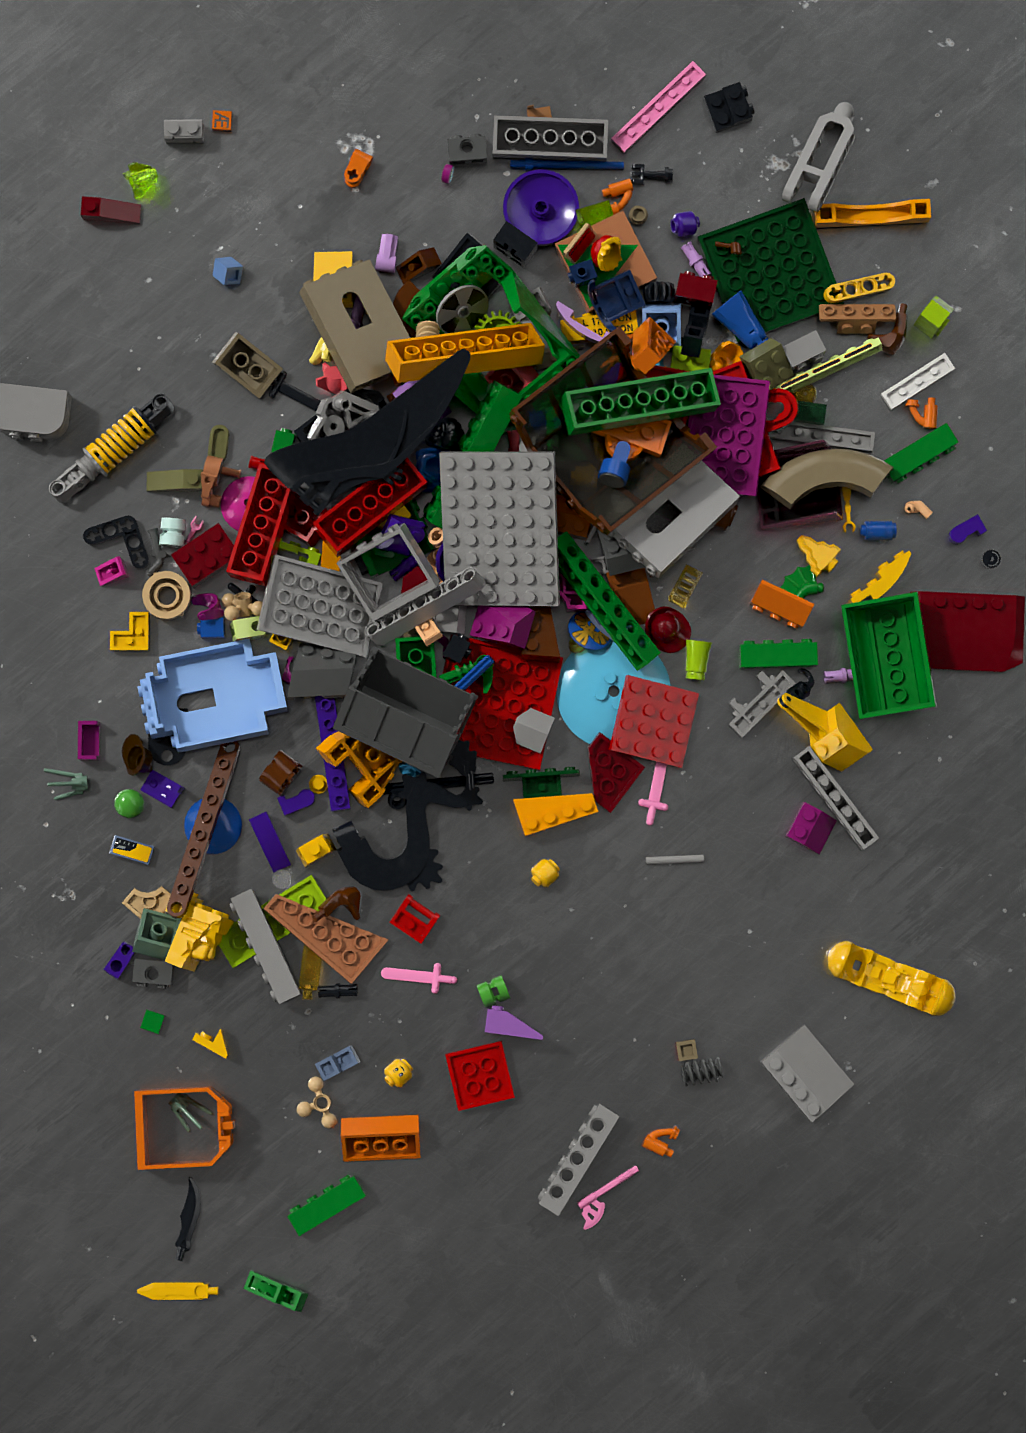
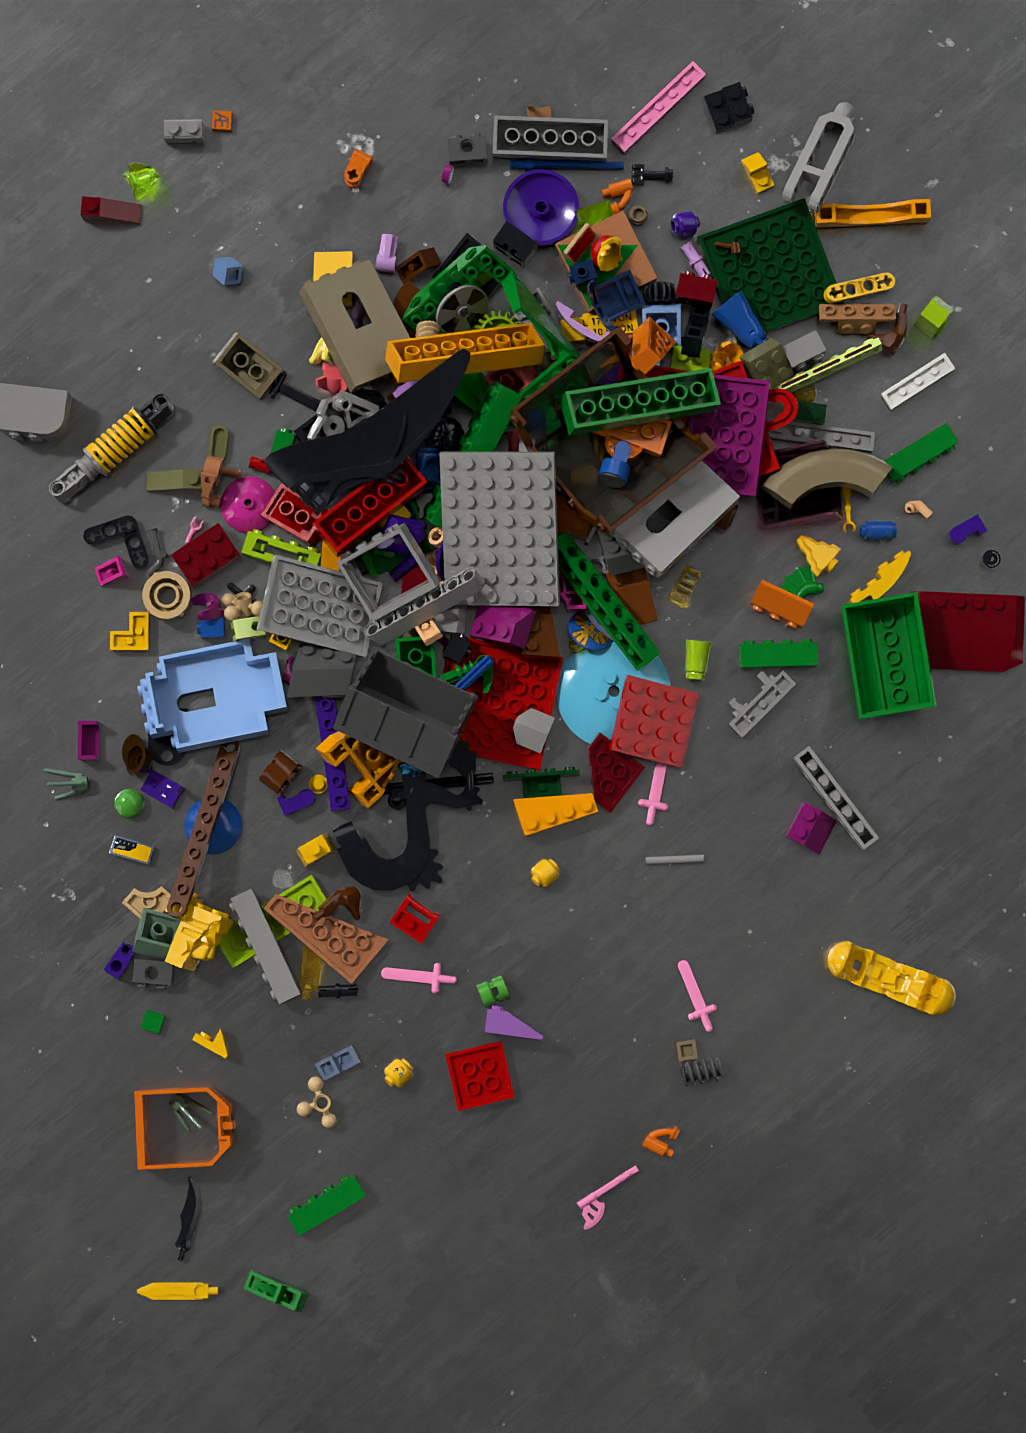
light aqua wheel [159,518,186,548] -> none
red brick [226,463,296,586] -> none
dark purple slope [249,812,291,873] -> none
orange slope [341,1115,421,1162] -> none
light grey brick [537,1103,620,1216] -> none
dark red hat [645,606,691,653] -> none
light grey slope [760,1025,854,1122] -> none
yellow slope [777,668,873,772] -> none
lavender pin [824,668,853,684] -> none
orange plant [905,397,938,429] -> none
none -> bright pink sword [678,960,717,1032]
none -> yellow slope [741,152,775,194]

